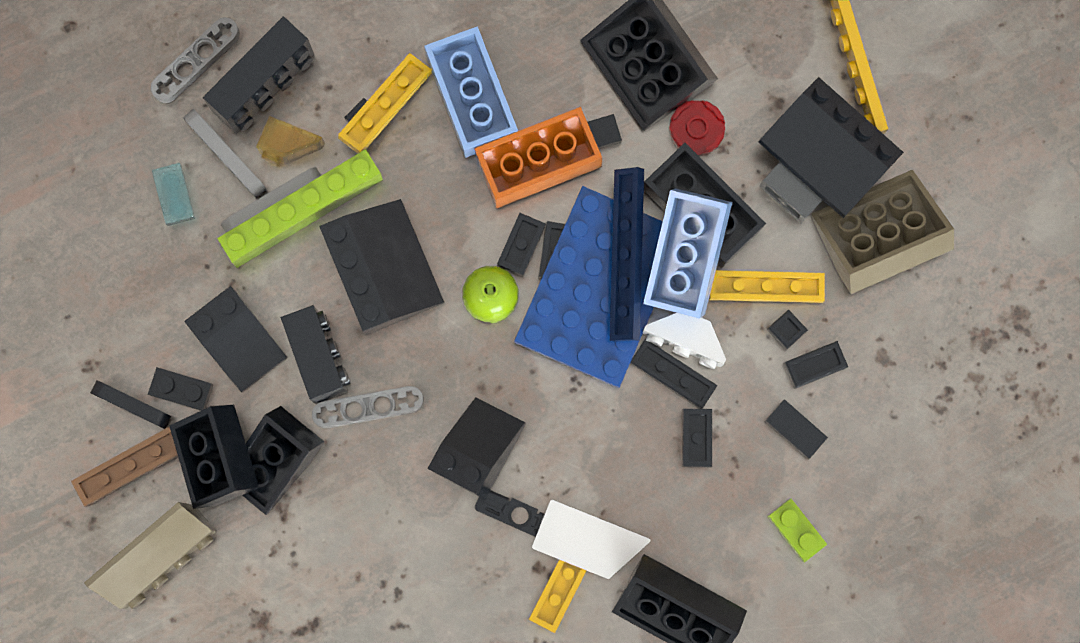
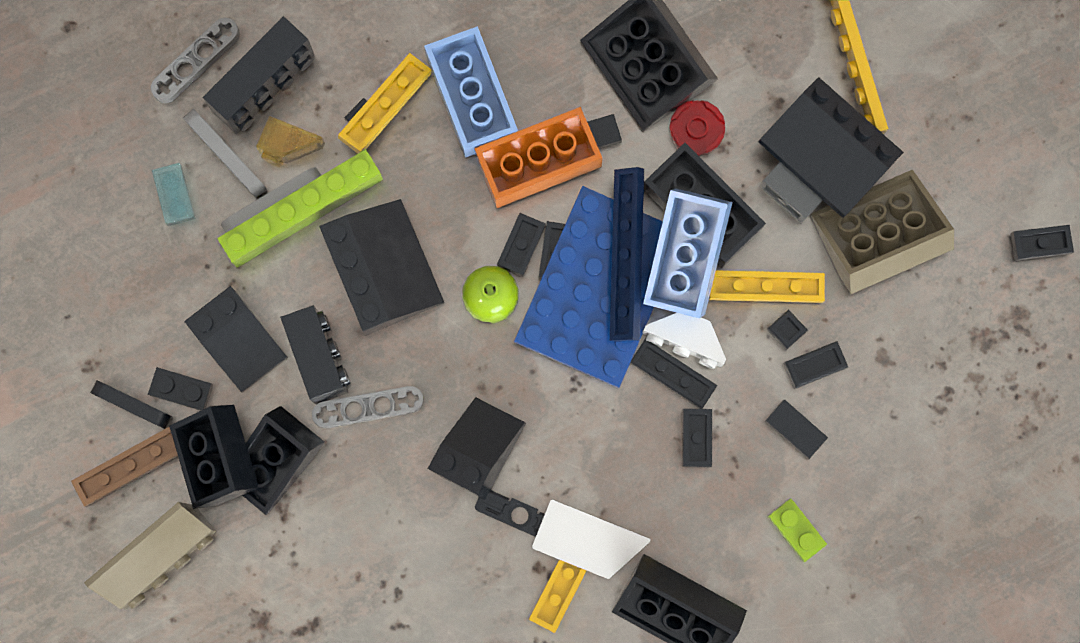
none -> black plate [1011,225,1074,261]

